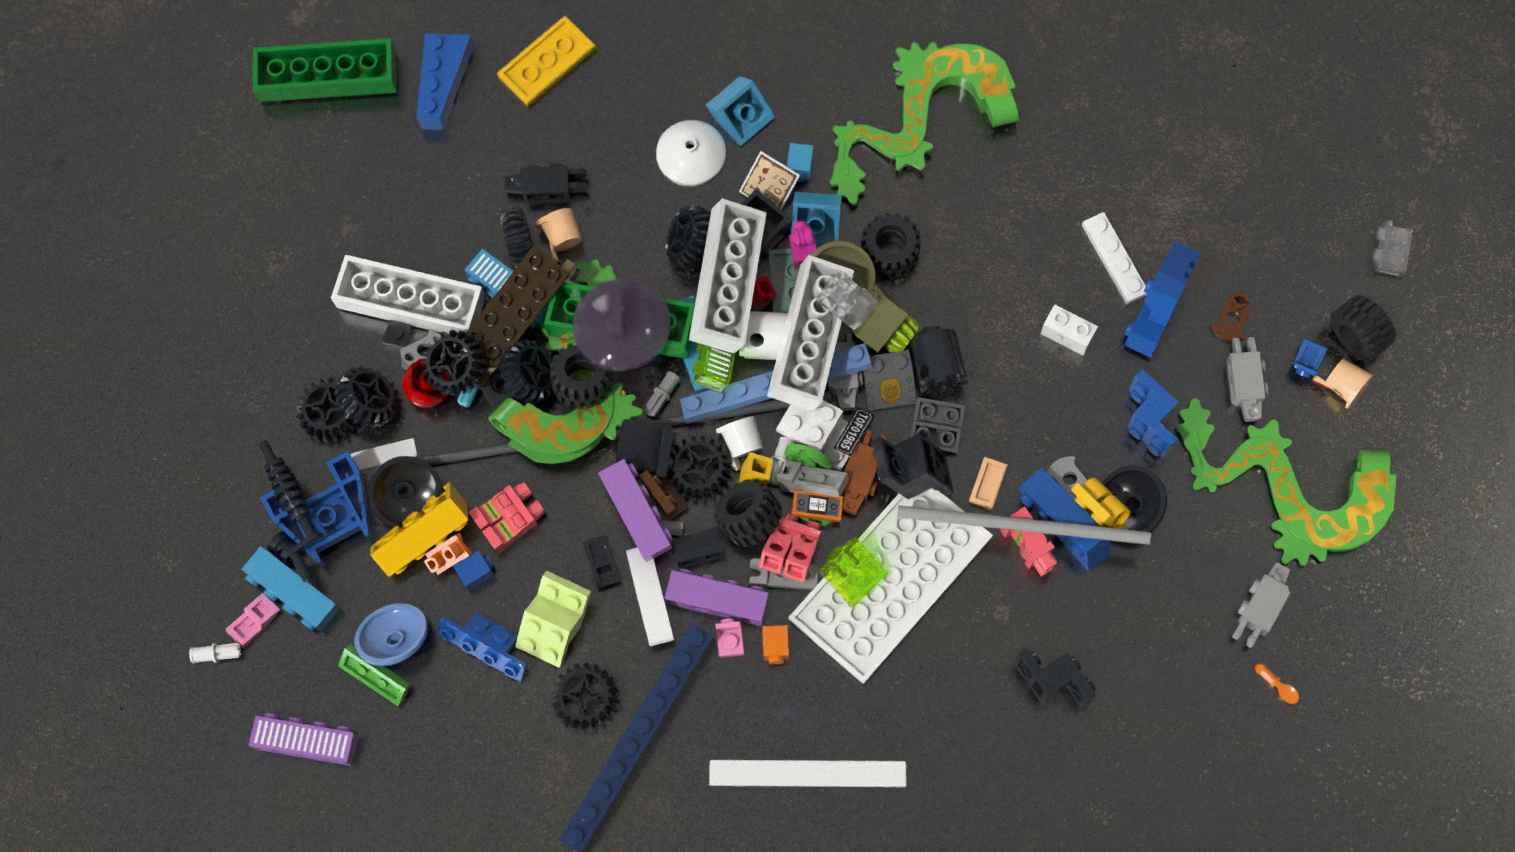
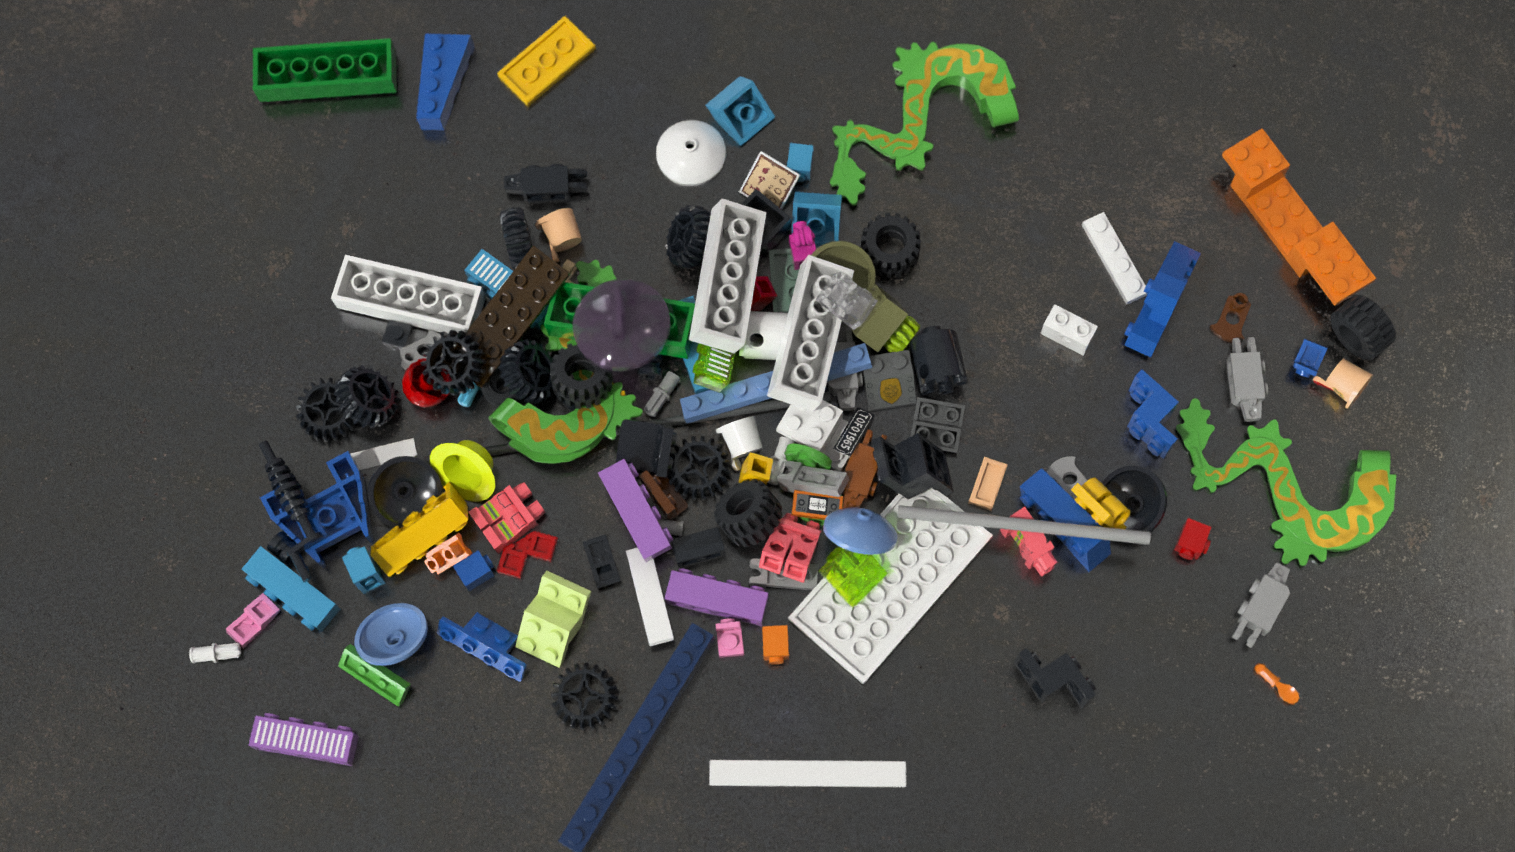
clear bracket [1373,220,1413,277] -> none
none -> dark azure brick [342,546,386,594]
none -> neon yellow hose [430,440,495,502]
none -> red tile [497,531,559,579]
none -> medium blue dish [823,507,898,555]
none -> red brick [1174,518,1211,560]
none -> orange bracket [1222,128,1376,306]

